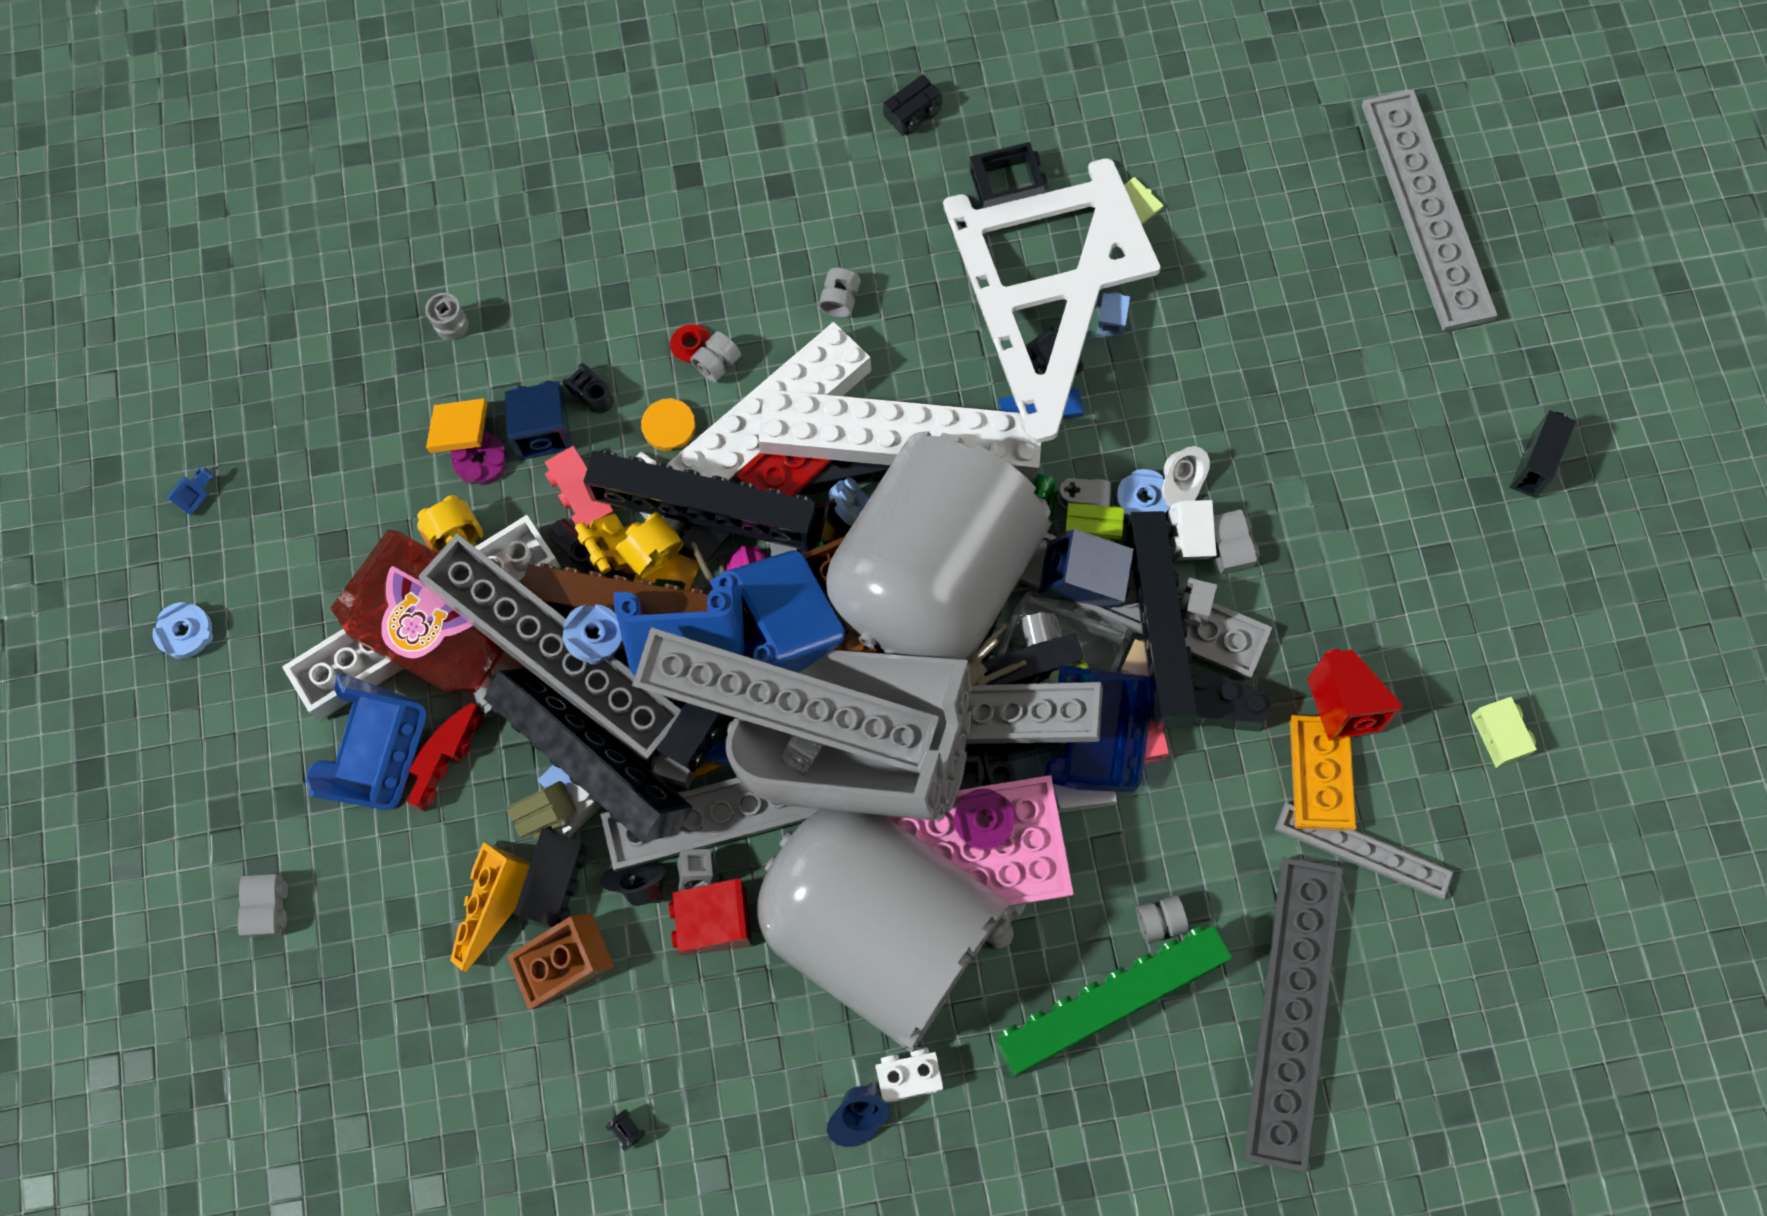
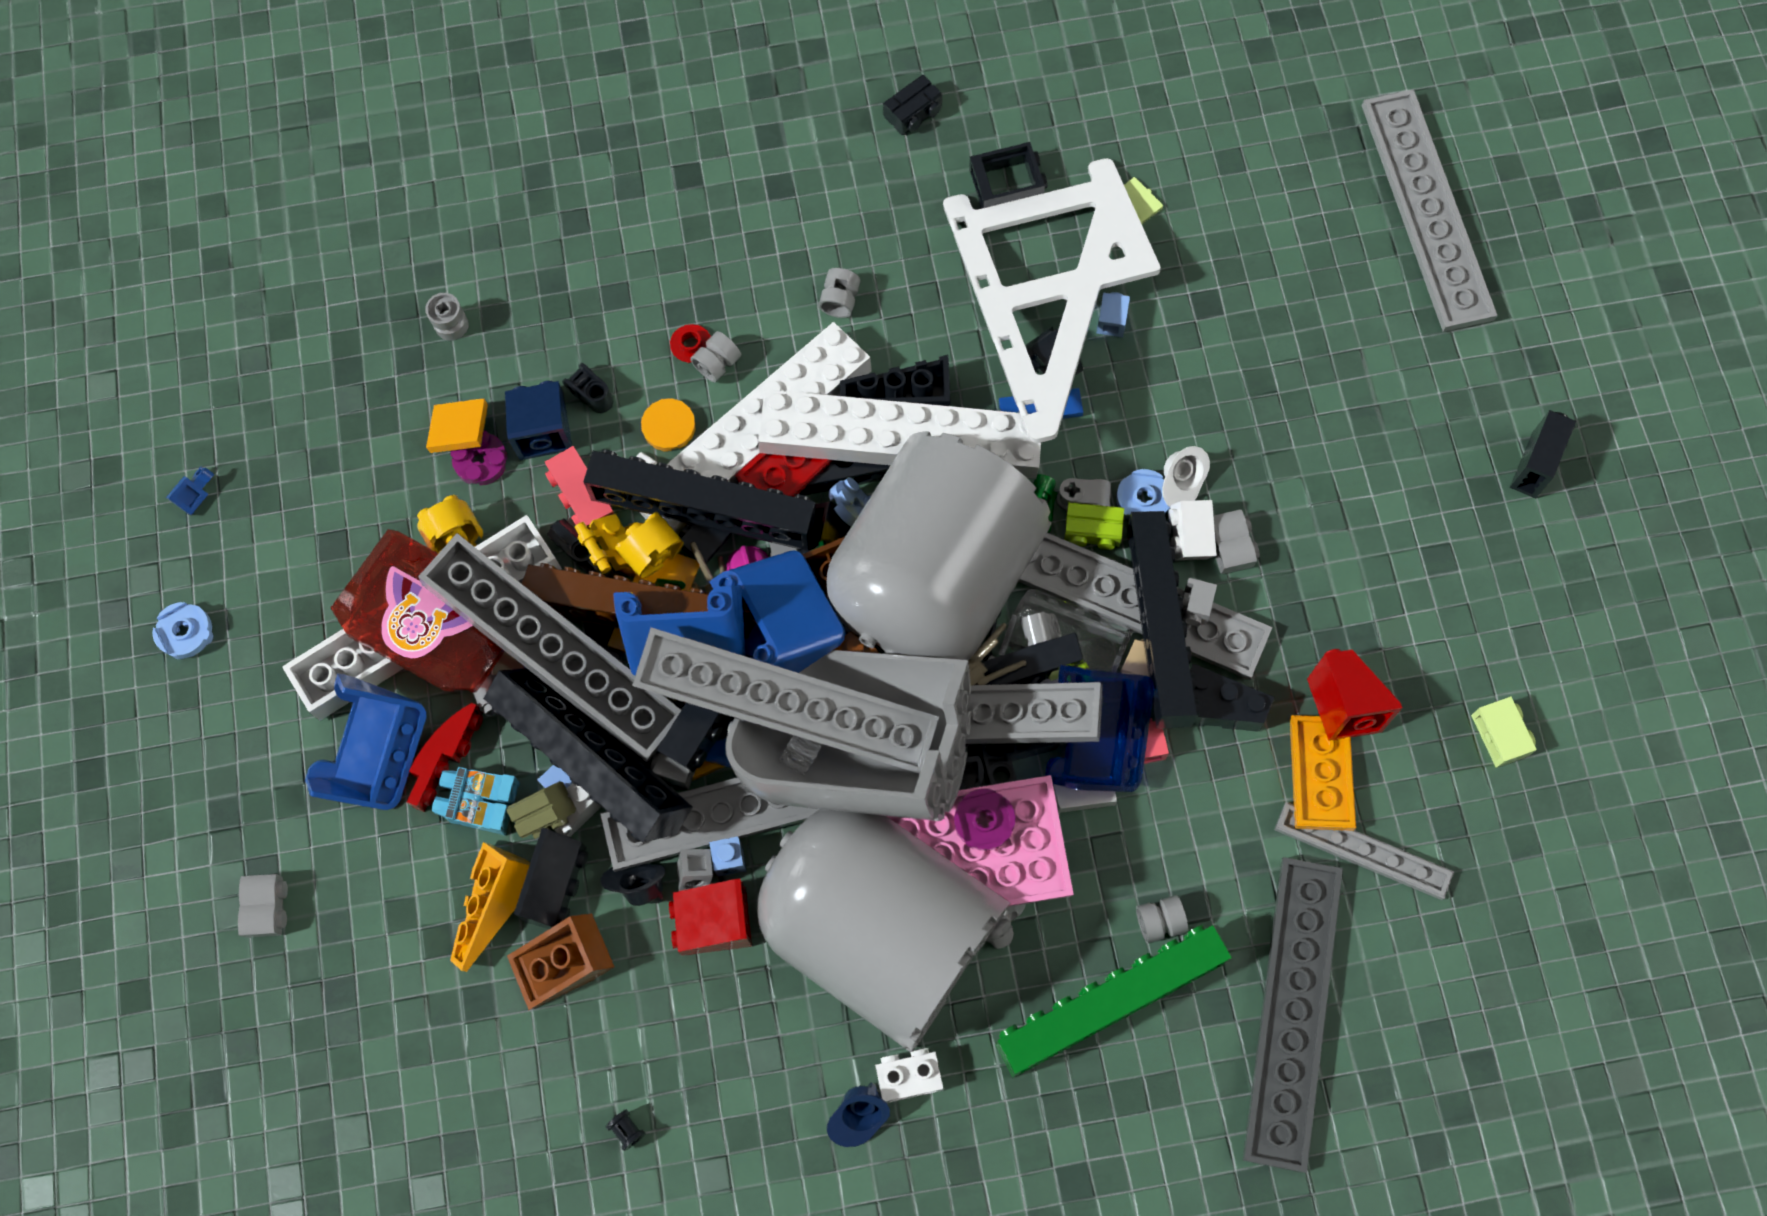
light blue plate [562,604,622,665] -> none
slope [1038,529,1133,608] -> none
none -> medium azure hips [432,767,520,836]
none -> light blue brick [709,836,747,877]
none -> black wedge [840,355,950,406]

